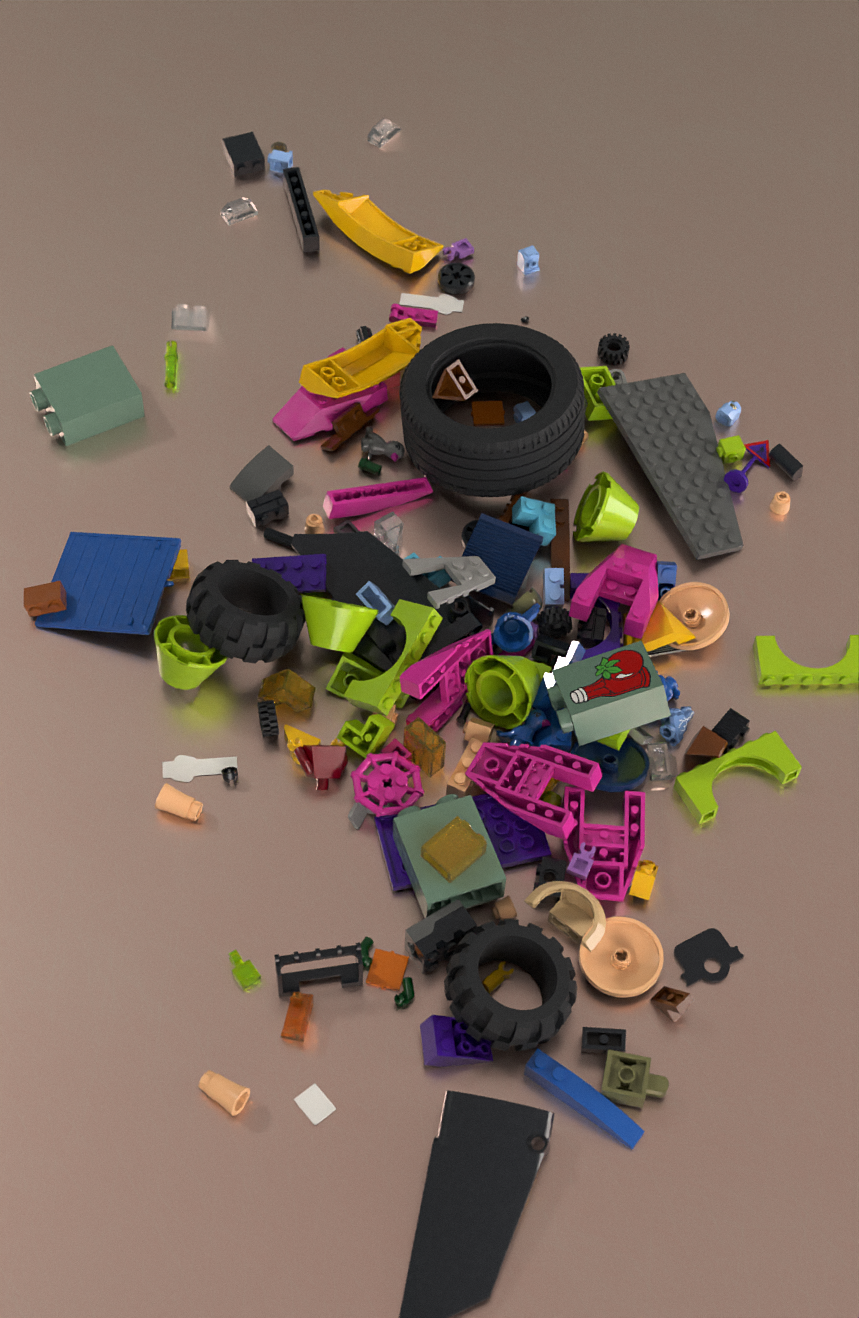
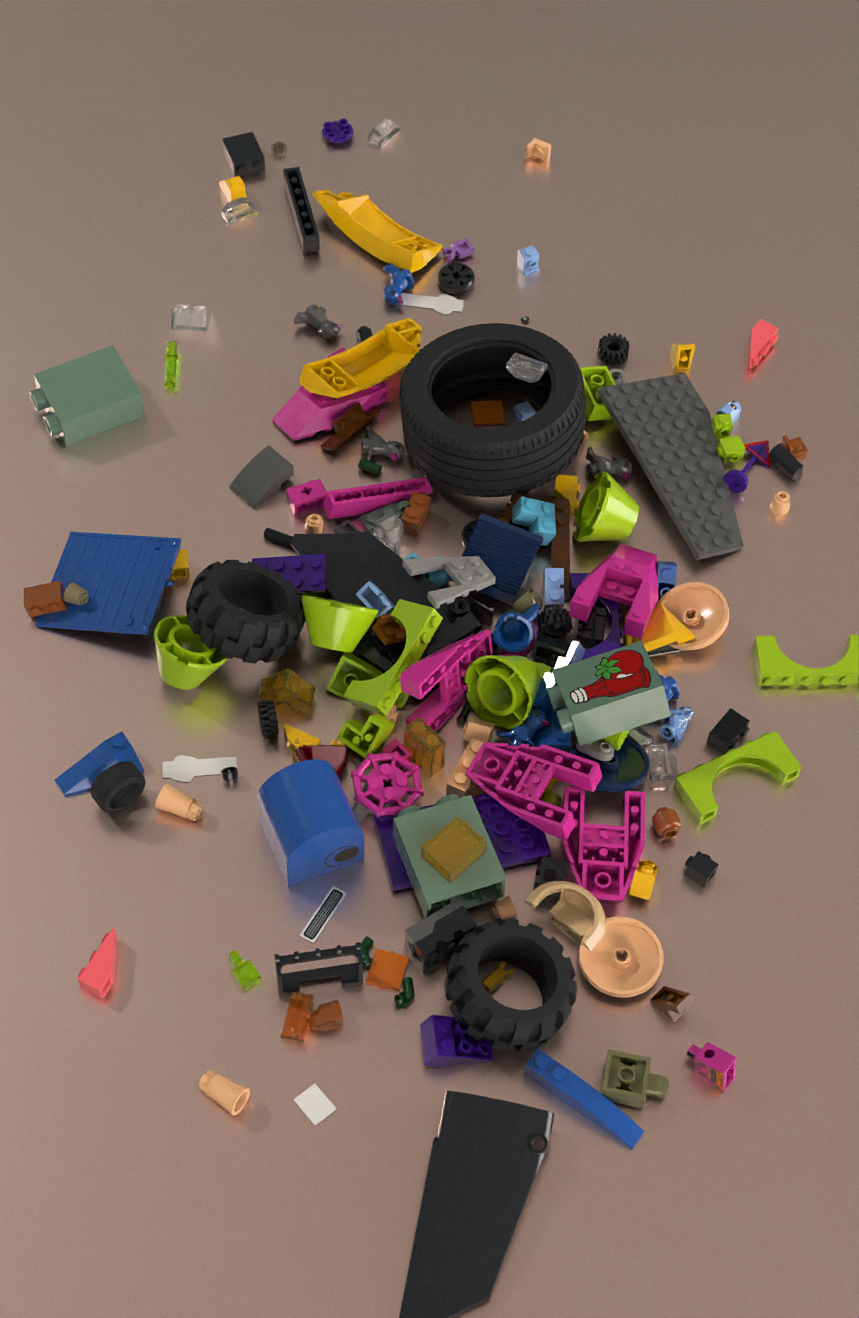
black brick [246,489,289,527] -> none
light blue brick [268,149,293,173] -> none
dark pink plate [389,304,438,328] -> none
reddish brown slope [432,359,478,401] -> none
medium lavender plate [566,842,596,881] -> none
black brick [581,1027,626,1054] -> none
black piece [674,928,744,987] -> none
reddish brown slope [685,726,728,758] -> none
none -> blue wedge [54,731,144,796]
none -> dark tan hat [64,582,89,606]
none -> coral slope [78,928,117,999]
none -> black tyre [91,761,146,813]
none -> yellow slope [219,176,247,205]
none -> blue brick [257,759,365,888]
none -> dark pink brick [286,478,327,516]
none -> dark grey animal [294,305,343,339]
none -> sticker [299,886,347,943]
none -> dark orange rock [308,1000,343,1031]
none -> dark purple dish [322,119,353,143]
none -> sand green hinge [359,500,408,533]
none -> dark orange bracket [372,614,406,645]
none -> blue animal [383,263,414,305]
none -> dark orange piece [400,492,431,537]
none -> clear slope [506,353,547,383]
none -> light nougat bracket [525,138,551,161]
none -> yellow slope [554,474,581,516]
none -> light grey plate [576,739,615,761]
none -> dark grey animal [586,447,632,480]
none -> dark orange head [652,807,681,838]
none -> yellow slope [669,343,695,371]
none -> black brick [684,851,719,888]
none -> dark pink torso [687,1042,737,1093]
none -> lime brick [711,414,733,442]
none -> coral slope [747,319,778,370]
none -> dark orange bracket [780,435,808,457]

